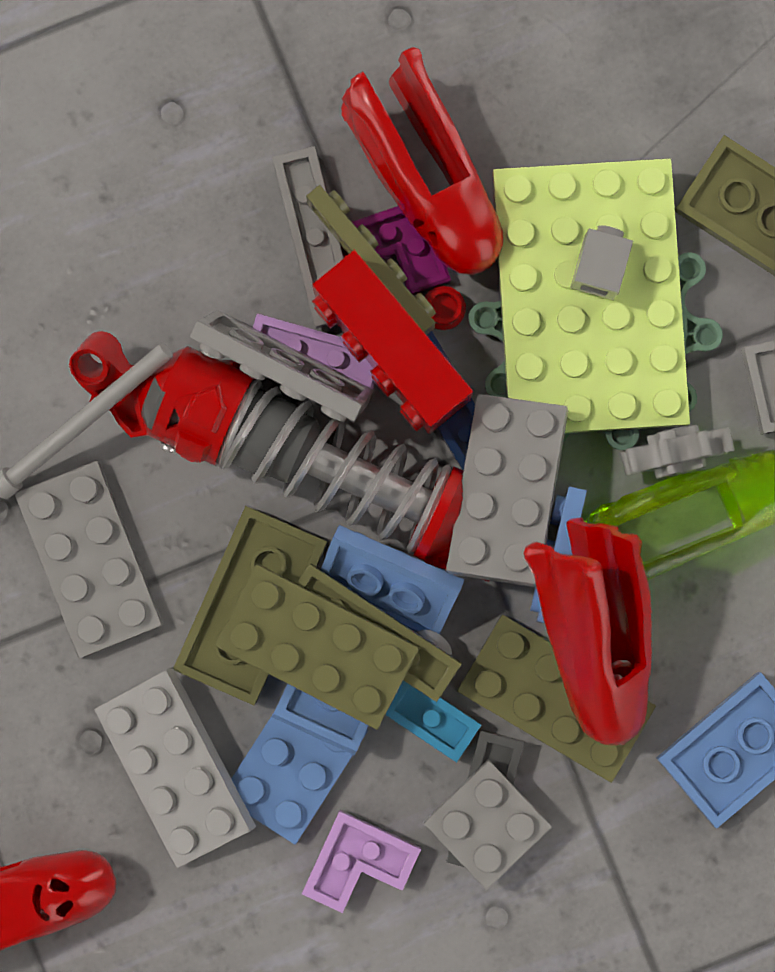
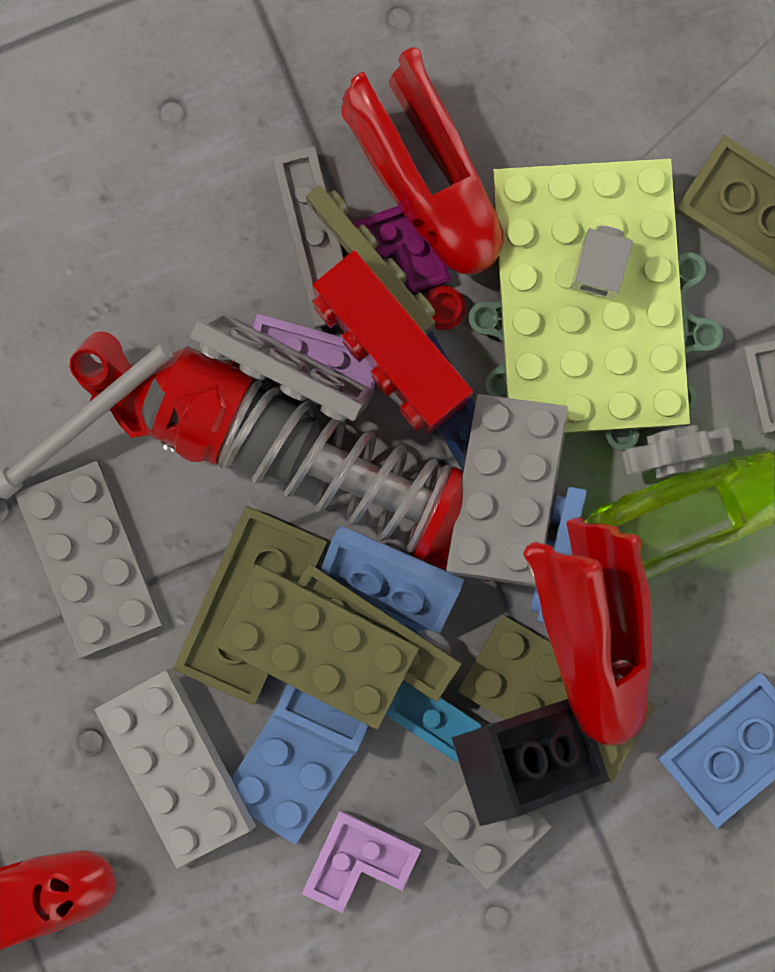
none -> black slope [451,698,610,826]

